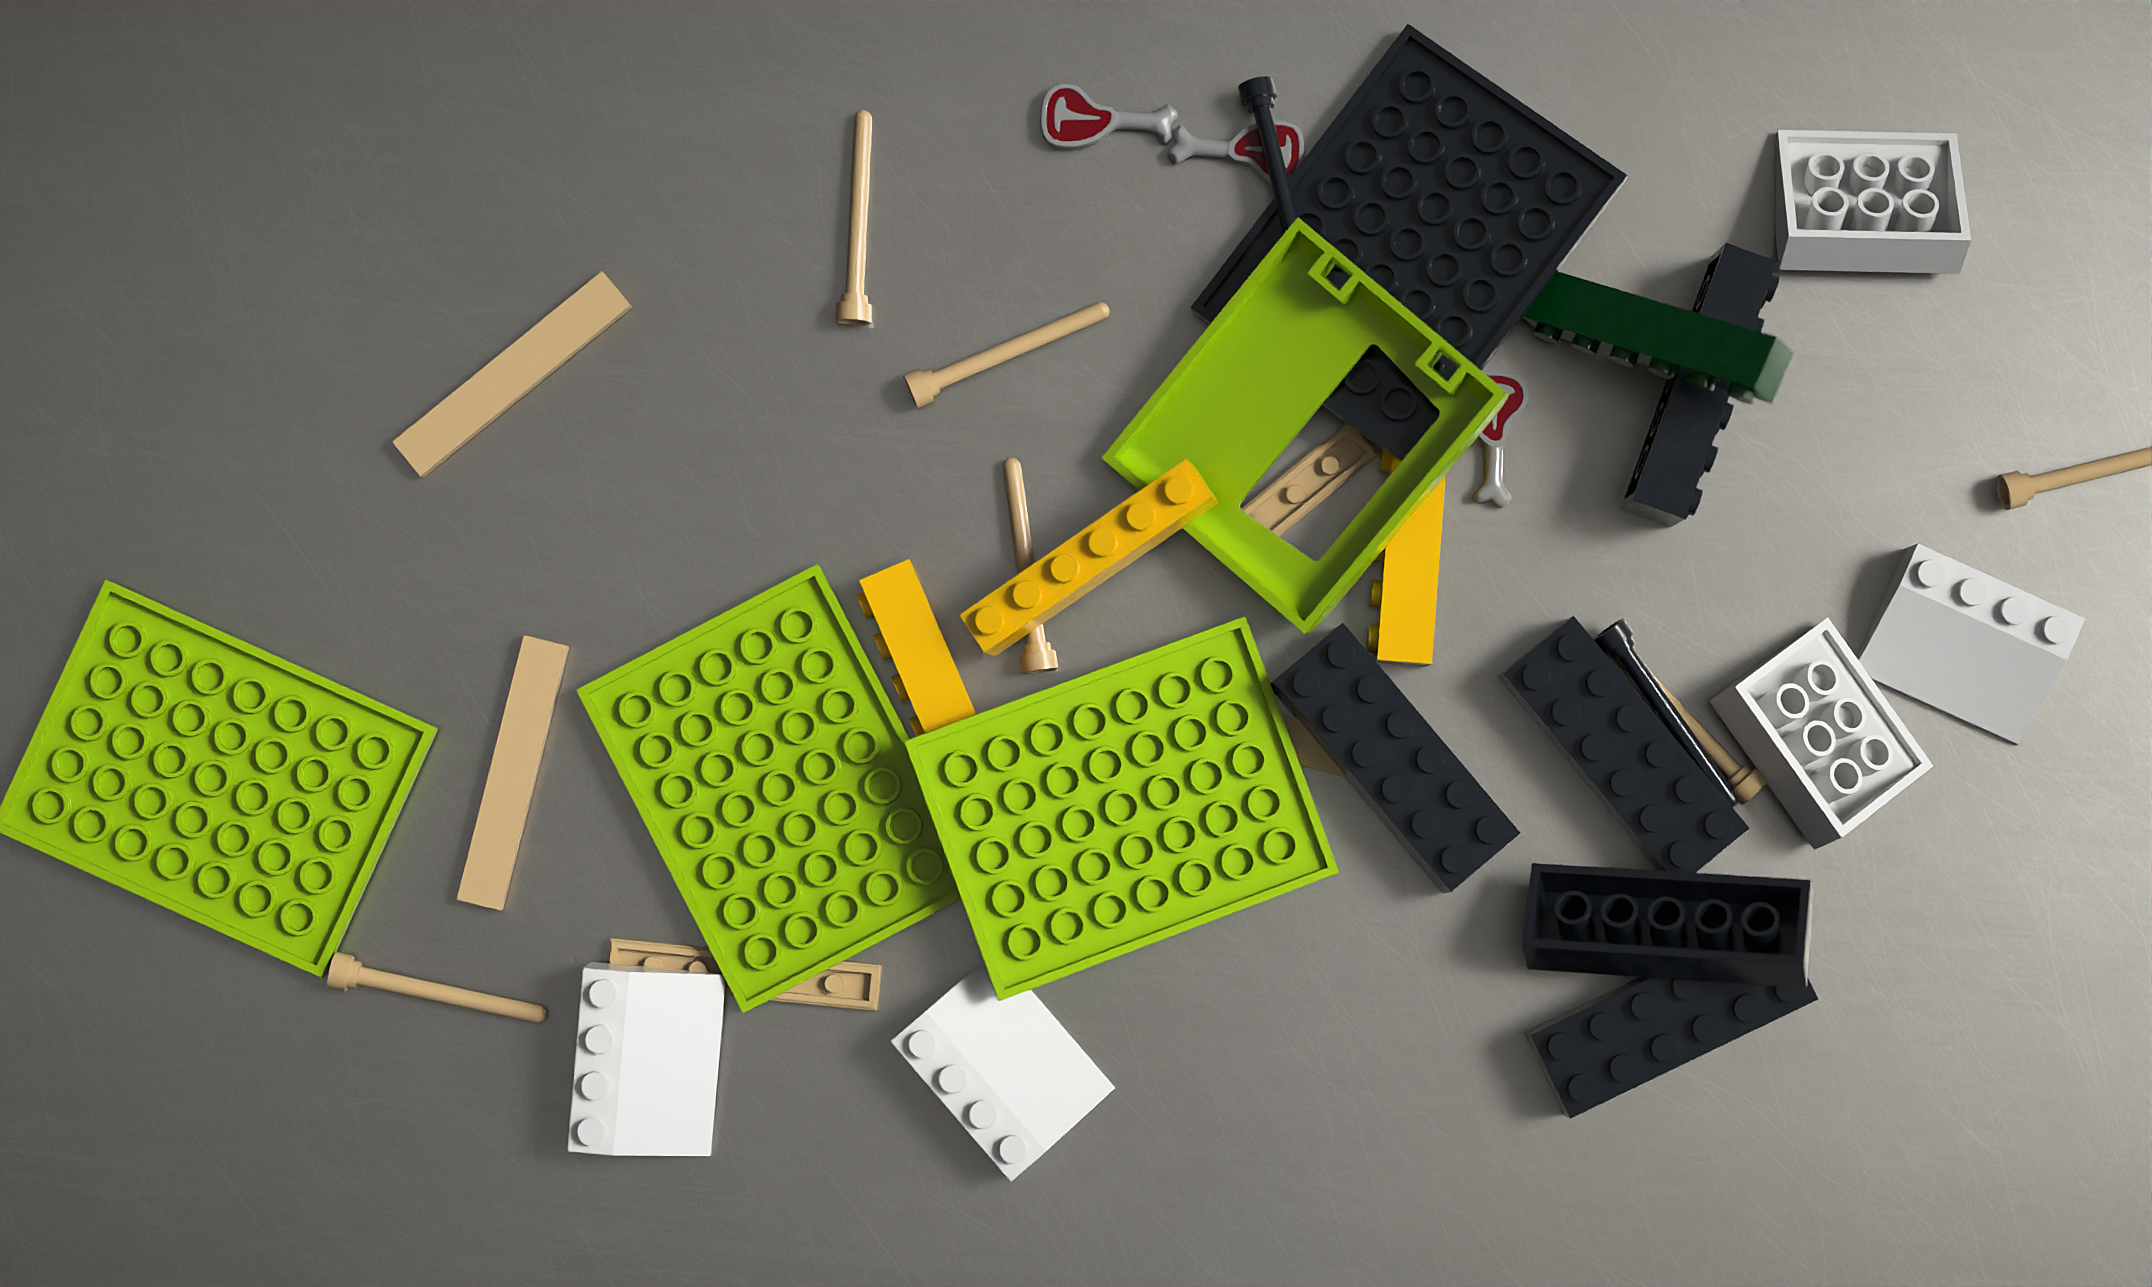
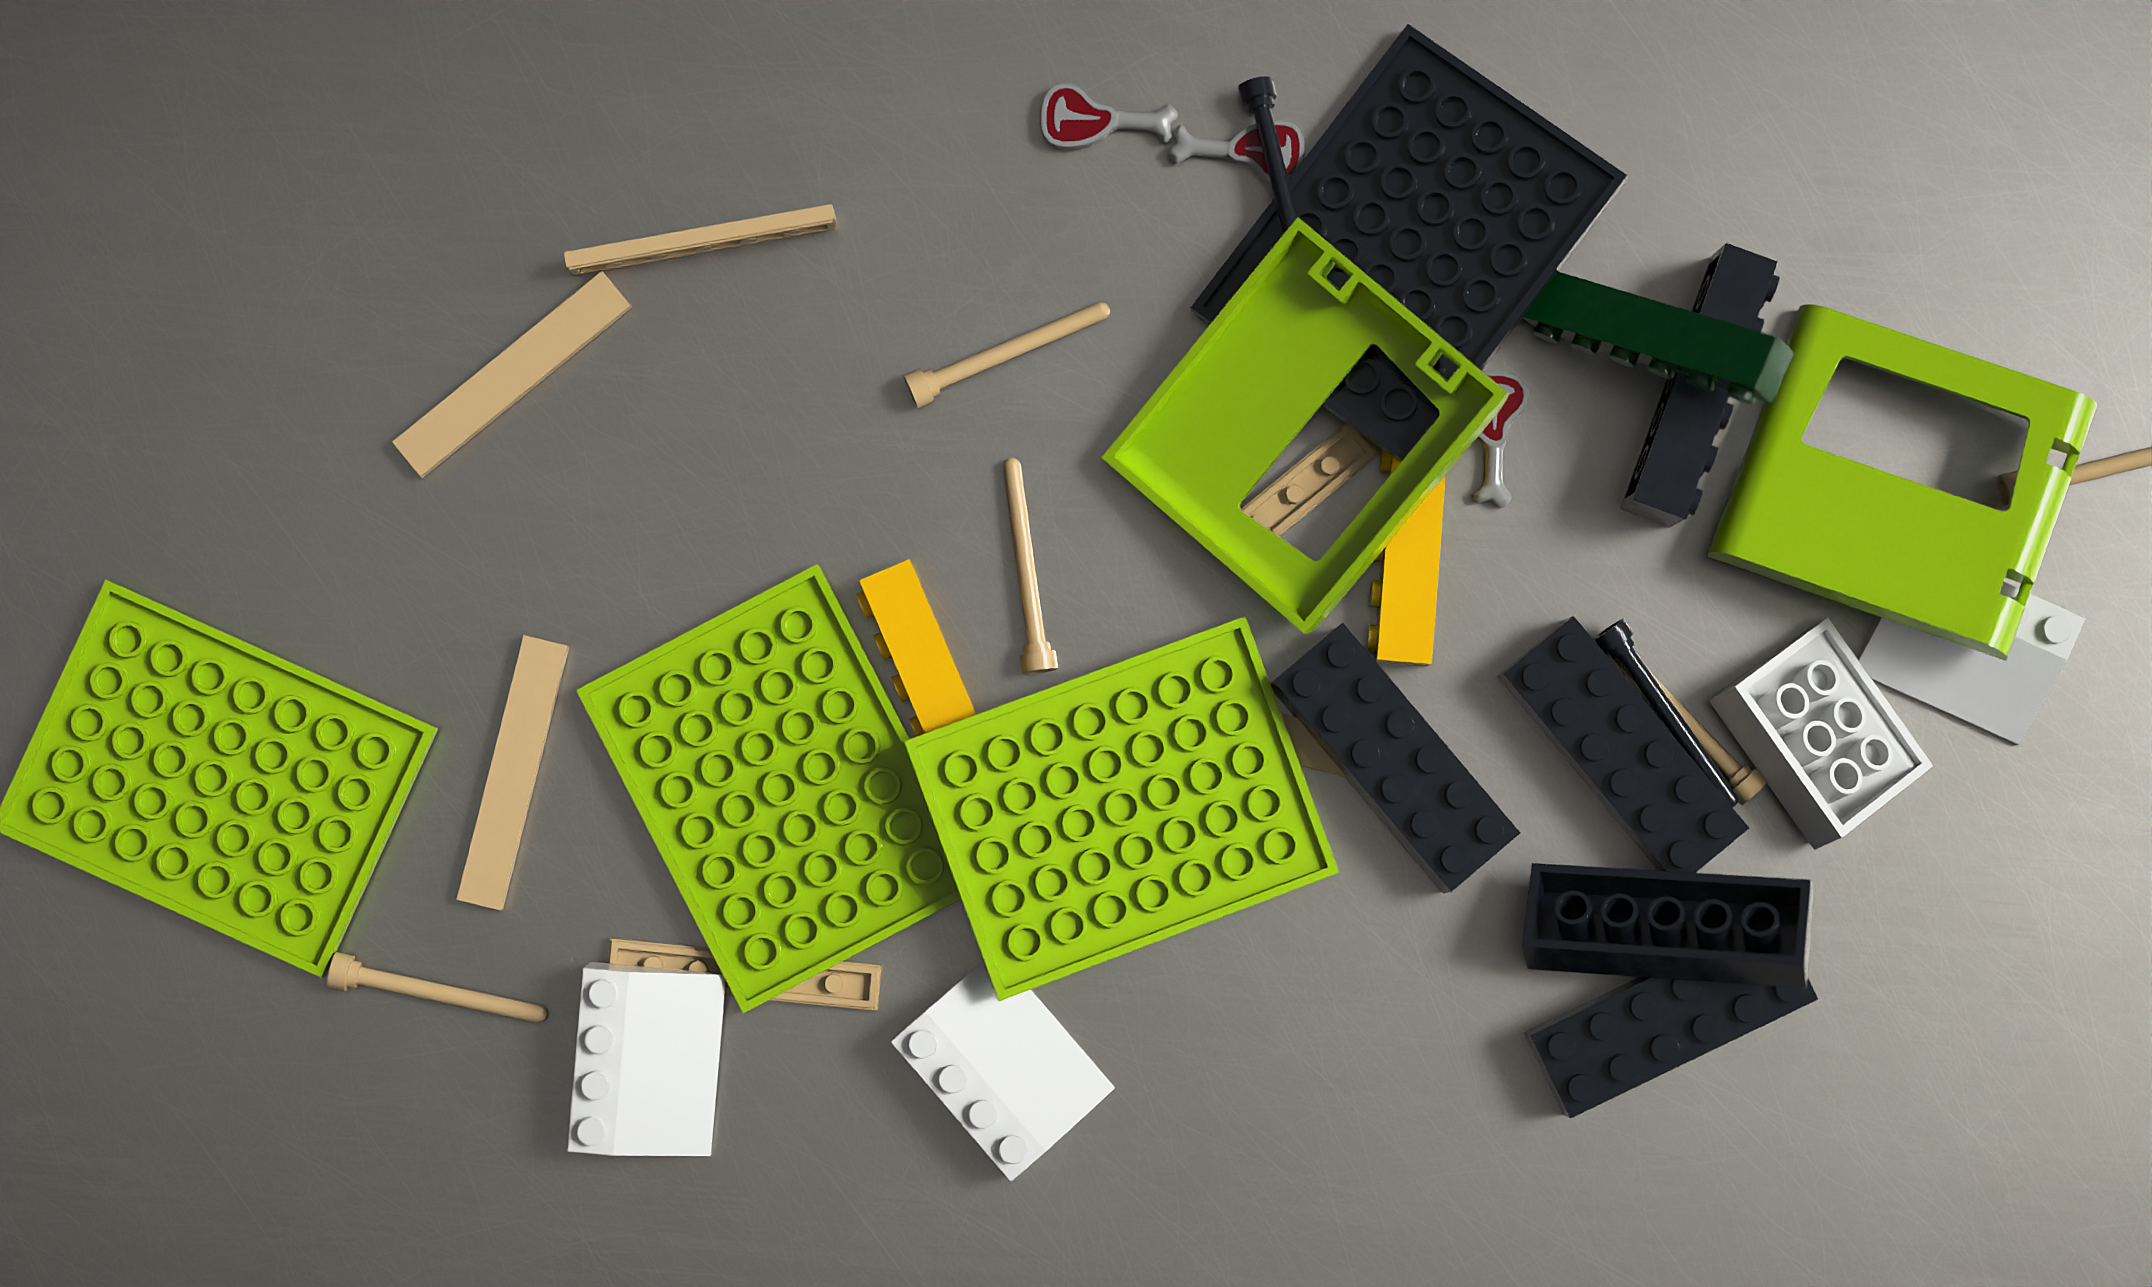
tan piece [835,110,872,326] -> none
yellow brick [960,459,1219,657] -> none
white slope [1776,130,1971,274] -> none
none -> tan tile [564,204,837,276]
none -> lime door [1707,304,2097,661]

